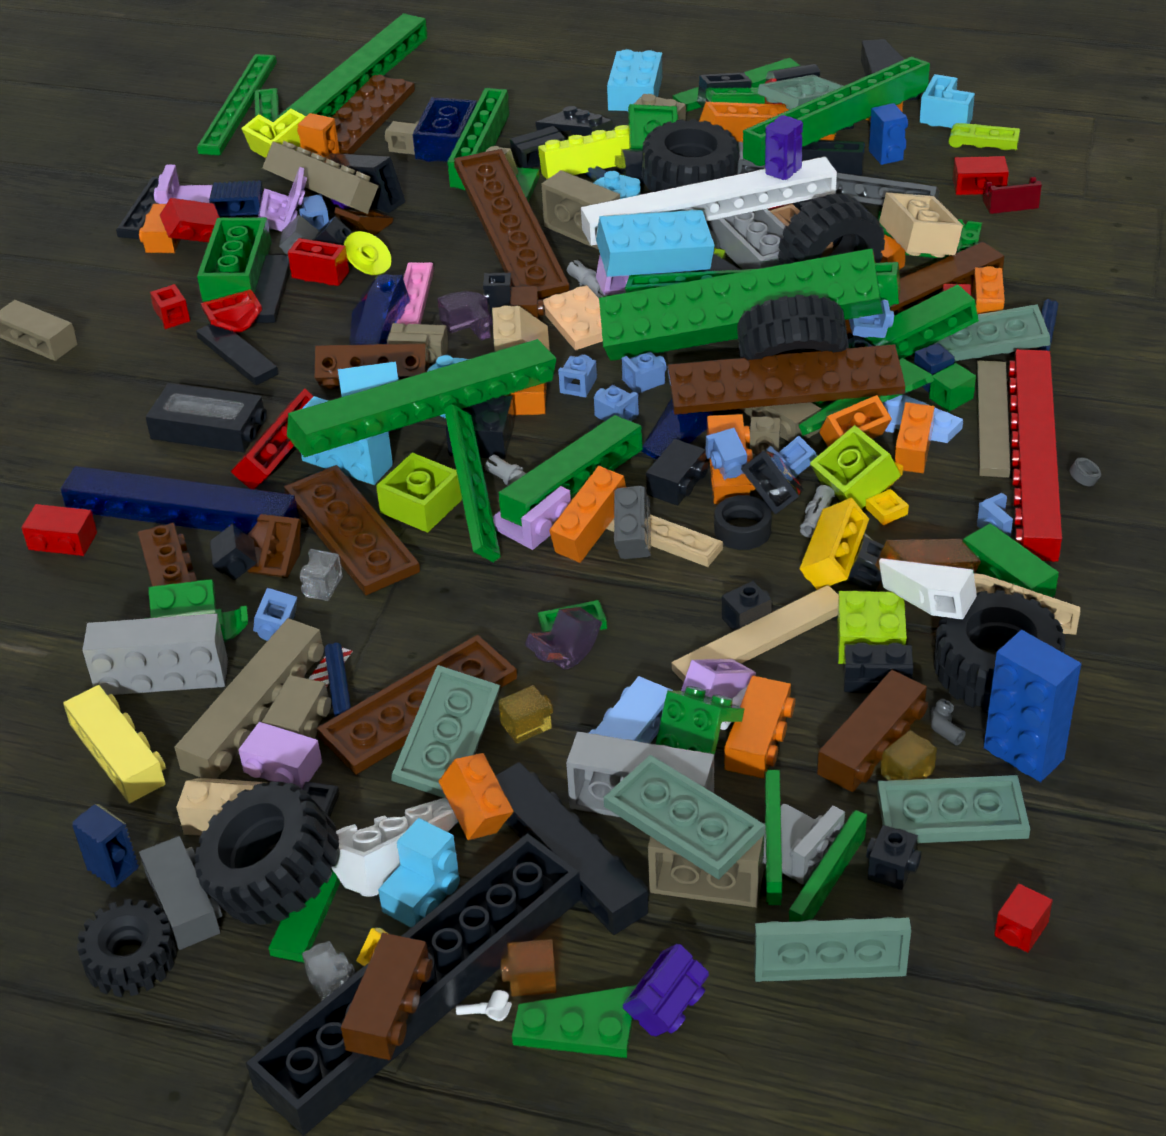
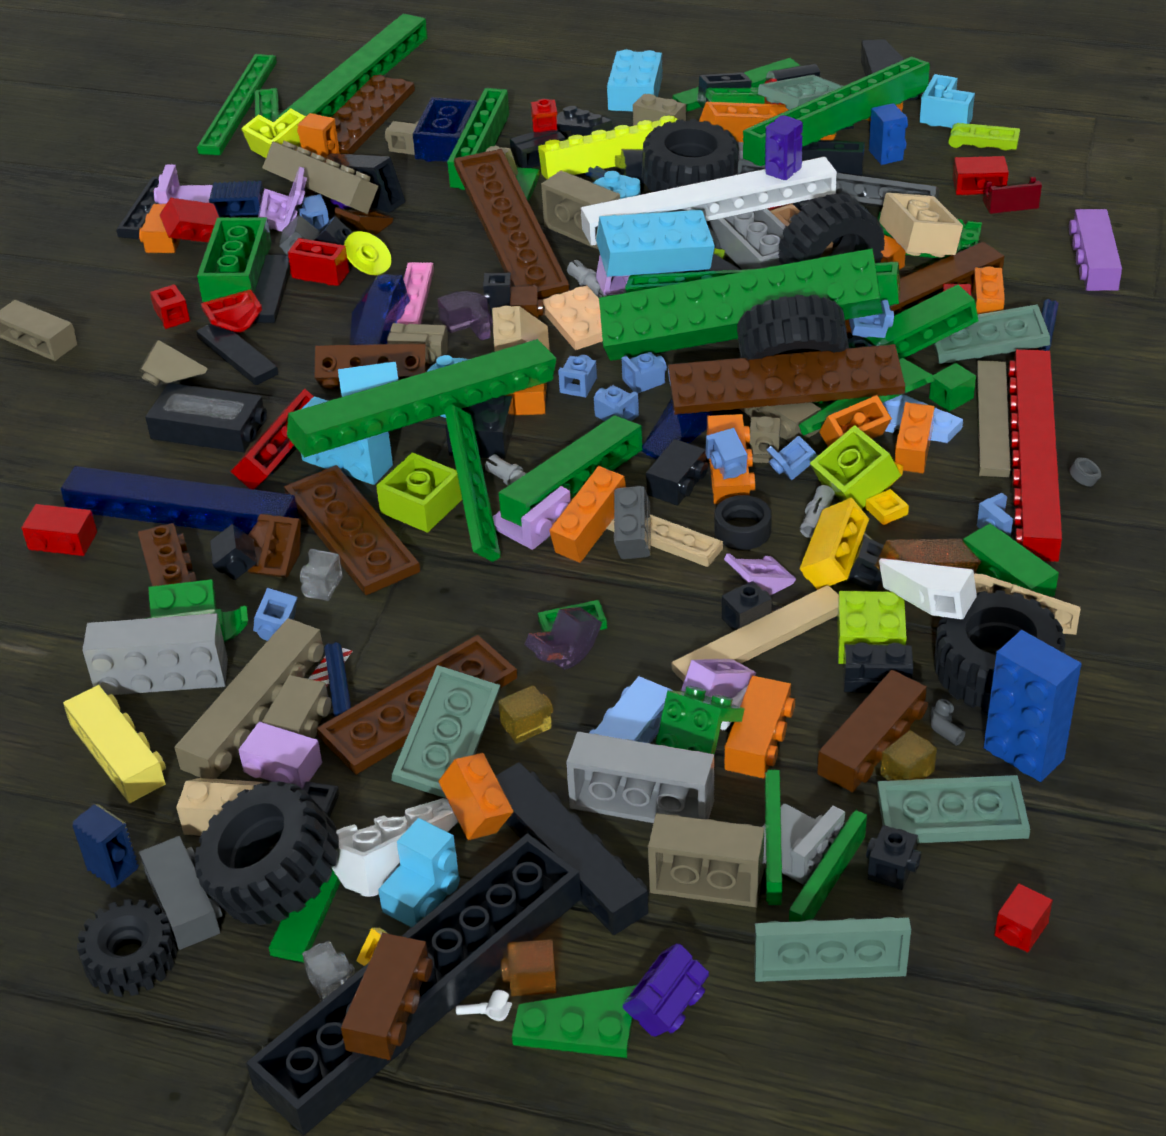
sand green plate [603,755,765,880] -> none
green tile [628,104,678,149] -> none
black torso [741,450,803,515] -> none
dark blue brick [914,343,955,393] -> none
none -> dark tan slope [139,340,208,386]
none -> red bracket [531,99,558,132]
none -> lavender slope [724,554,796,595]
none -> medium lavender brick [1069,209,1122,291]

